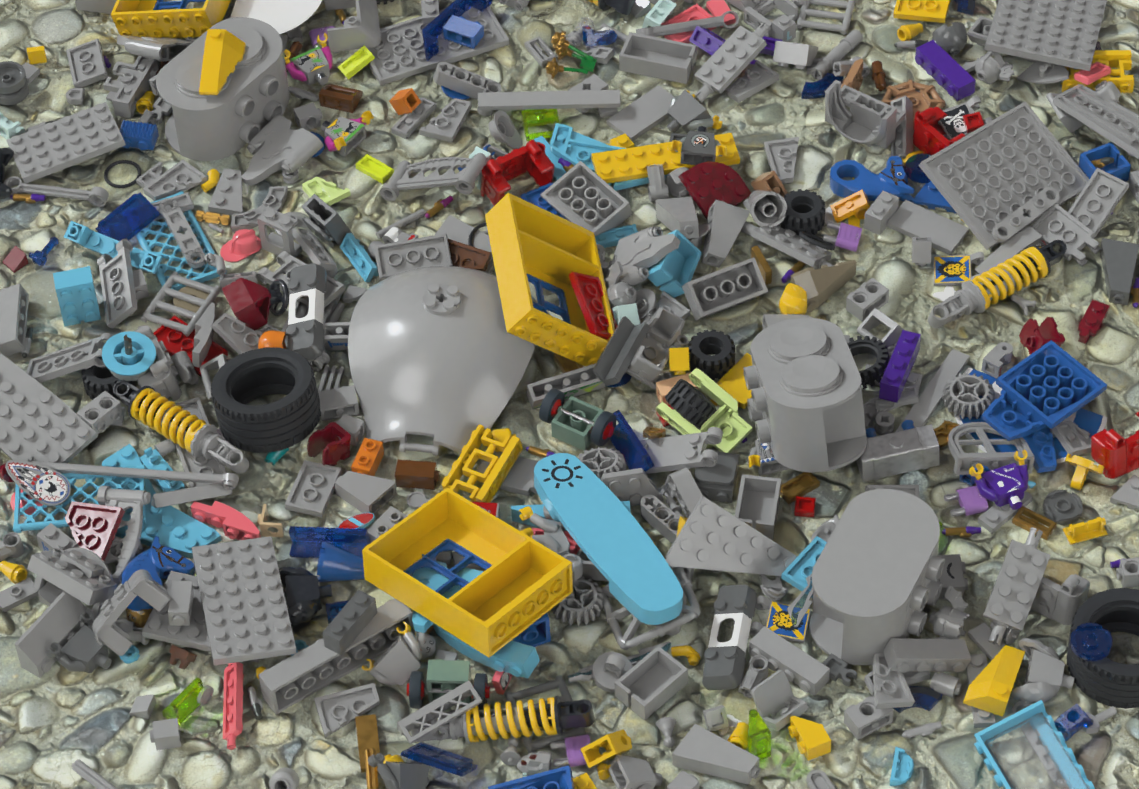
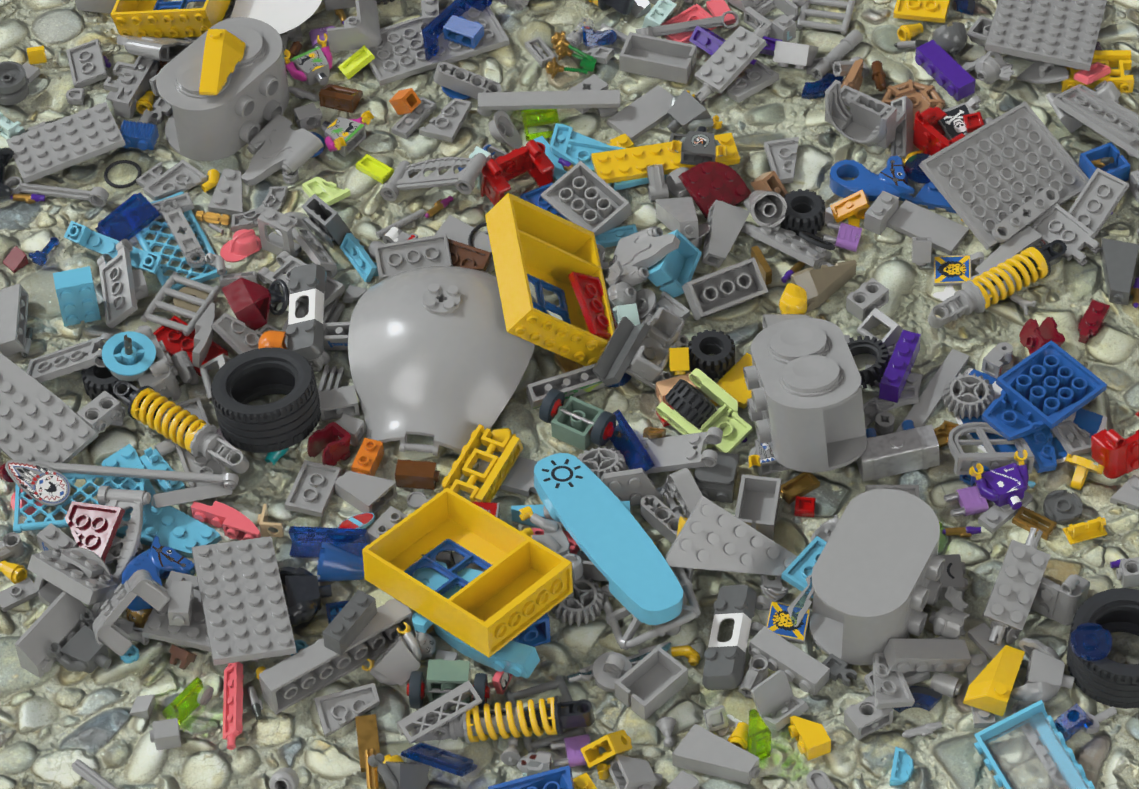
pearl gold piece [526,446,556,458] -> none

